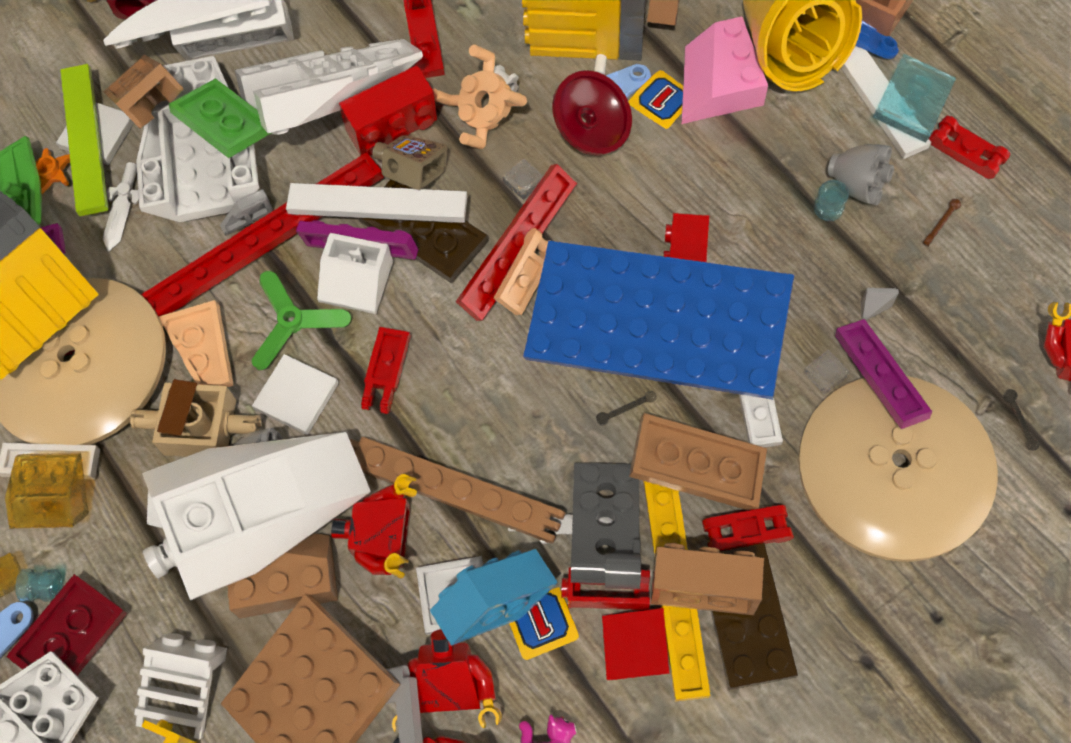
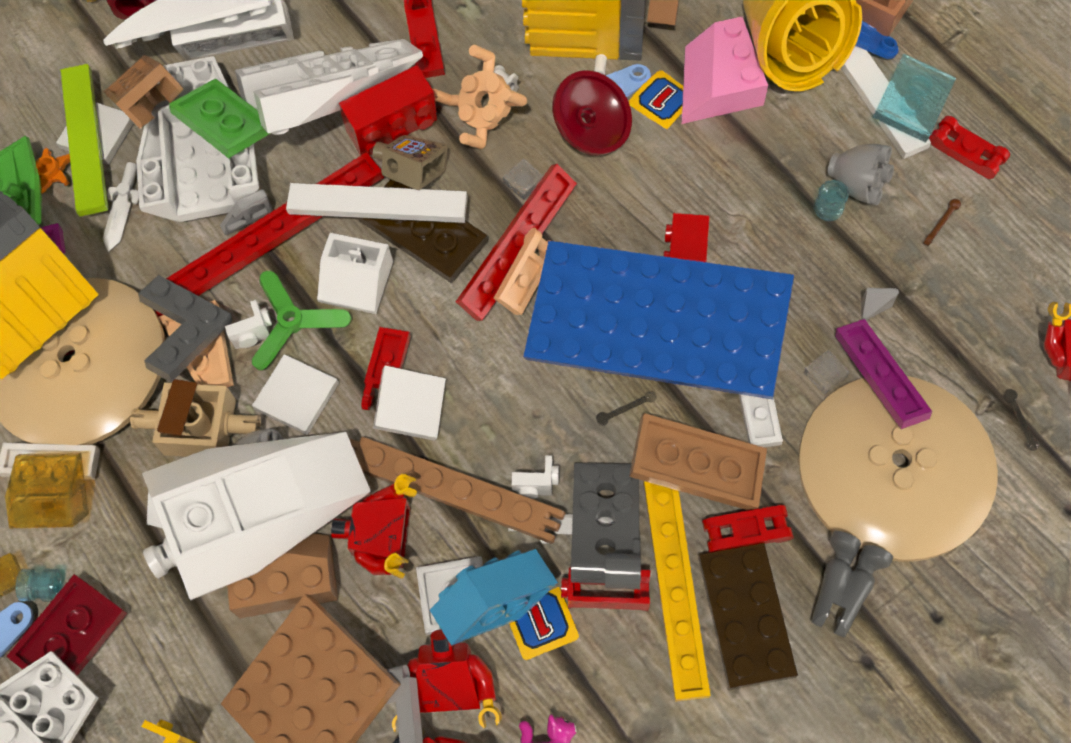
white plate [134,633,227,740] -> none
magenta plate [296,220,419,260] -> none
red sticker [602,608,670,681] -> none
medium nougat brick [651,543,764,615] -> none
none -> dark grey plate [138,275,232,382]
none -> white bracket [225,300,272,349]
none -> white tile [373,366,446,441]
none -> white bracket [512,455,559,499]
none -> dark grey piece [811,531,894,638]

